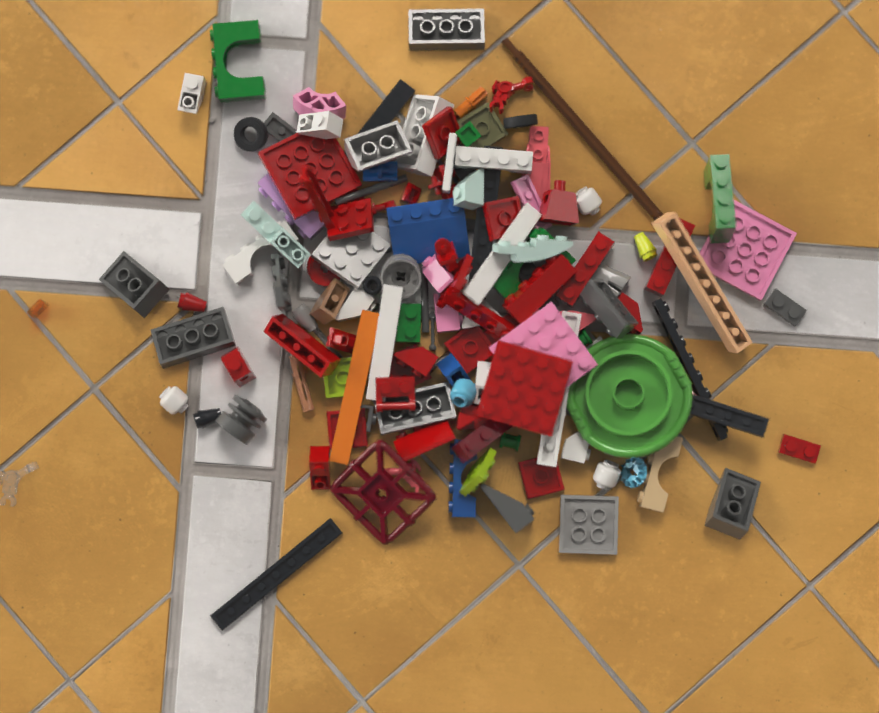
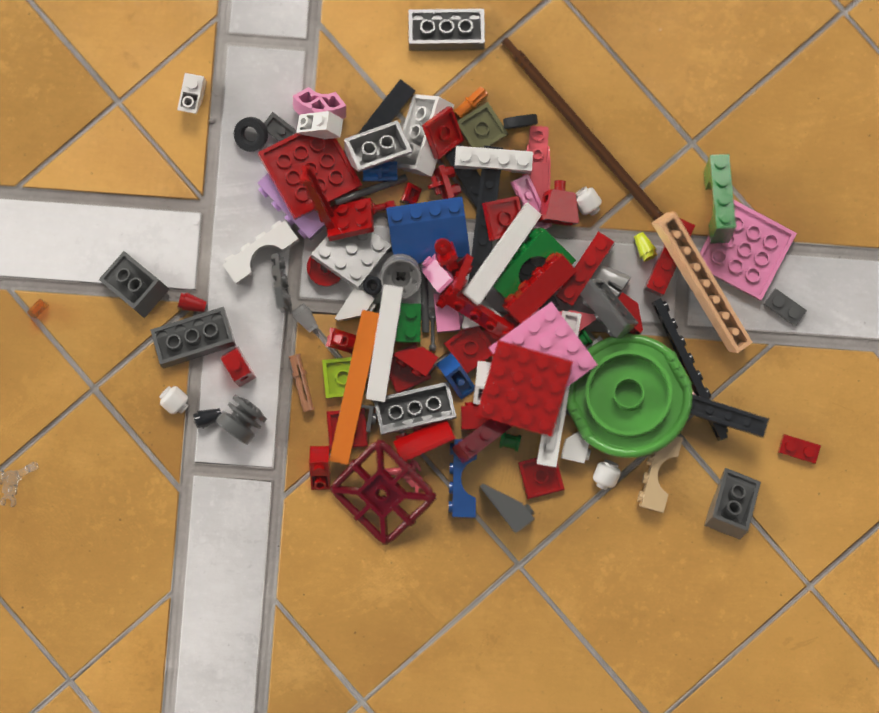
green arch [210,20,266,103] -> none
black tile [210,518,343,630] -> none
light aqua slope [240,201,311,268] -> none
red brick [263,314,341,378] -> none
medium nougat slope [309,278,350,325] -> none
red plate [375,376,416,413] -> none
white tile [442,133,457,193] -> none
medium azure head [450,379,477,408] -> none
light aqua slope [453,168,484,210] -> none
green plate [455,121,481,147] -> none
red slope [456,412,475,430] -> none
lime plate [459,447,496,497] -> none
red piece [489,77,534,114] -> none
light aqua slope [492,235,573,262] -> none
light grey plate [559,495,619,555] -> none
medium azure gear [620,458,647,488] -> none

